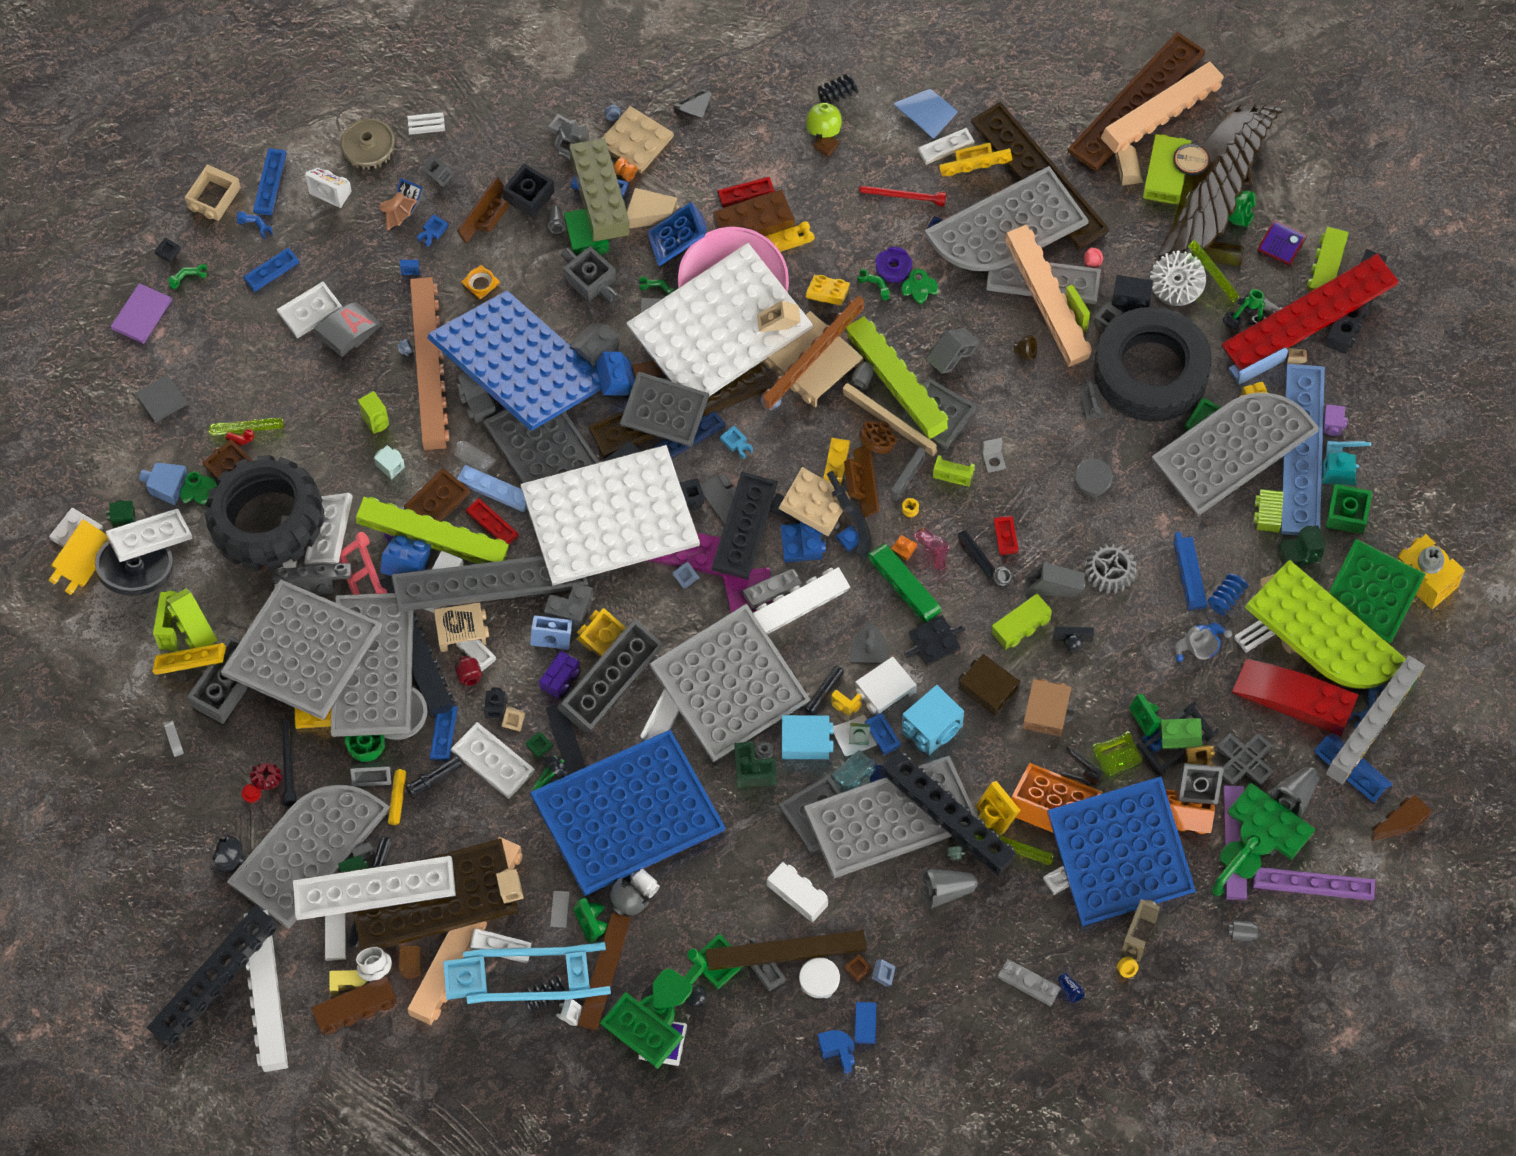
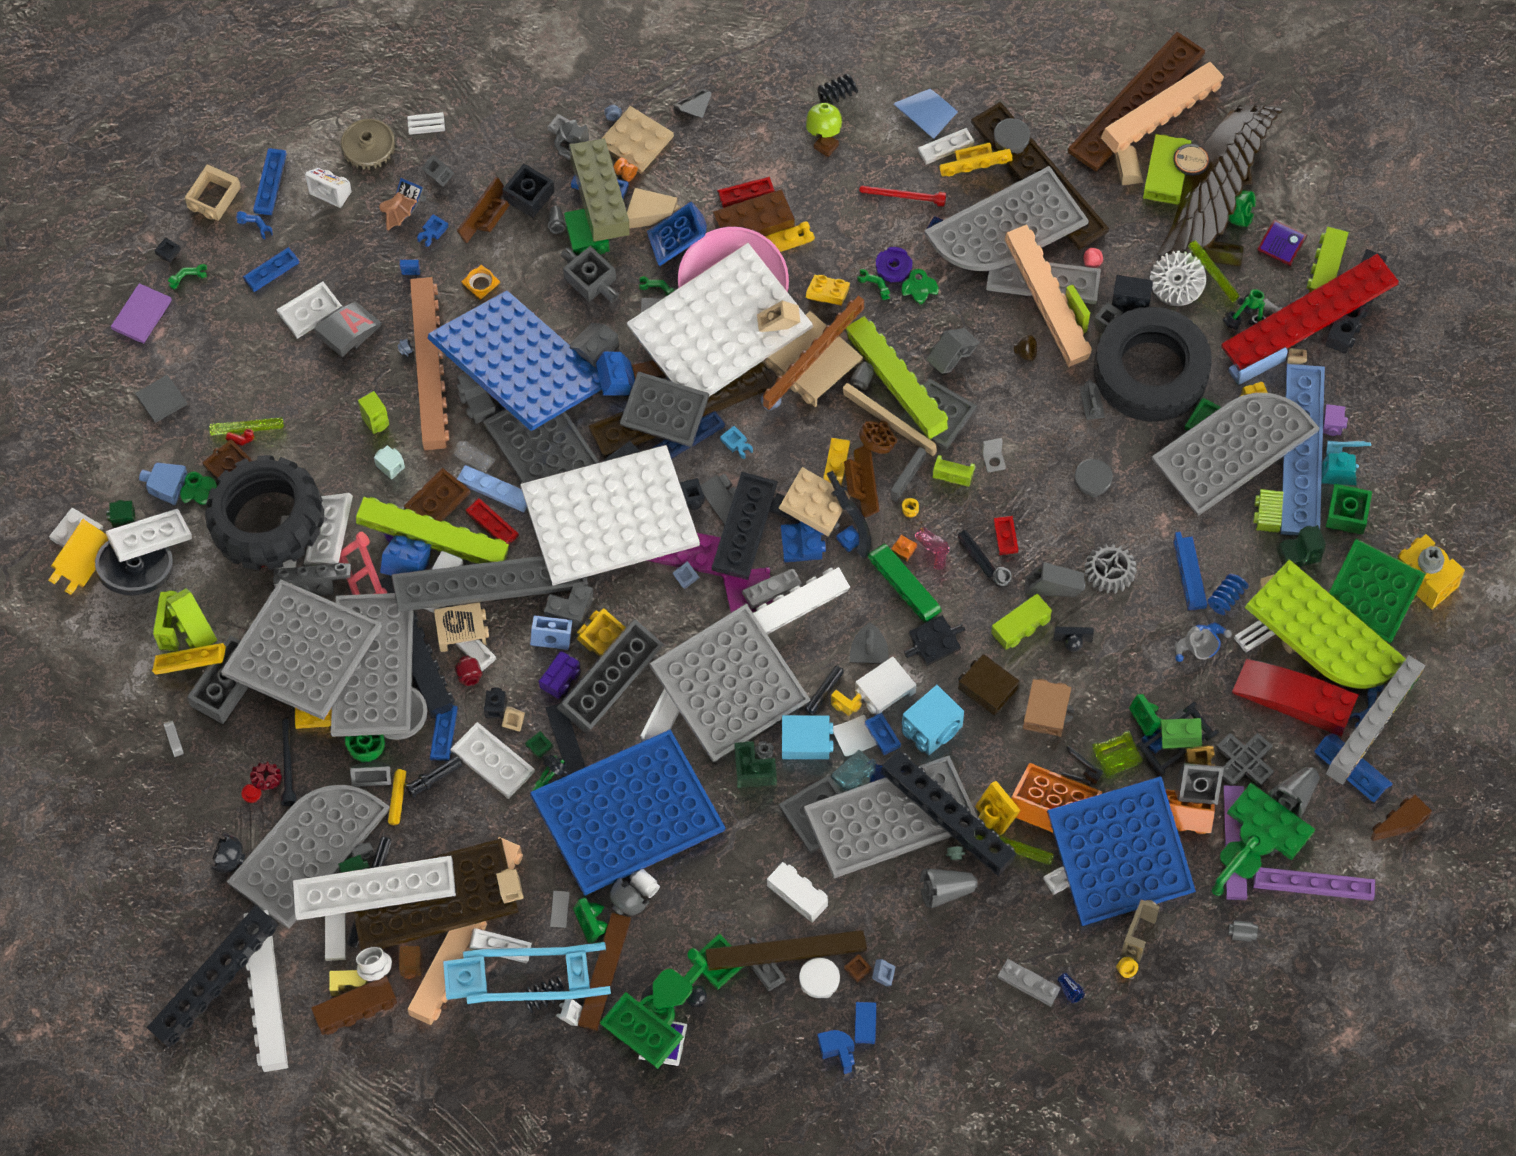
plate [849,723,870,745] -> none
none -> dark grey tile [994,118,1030,153]

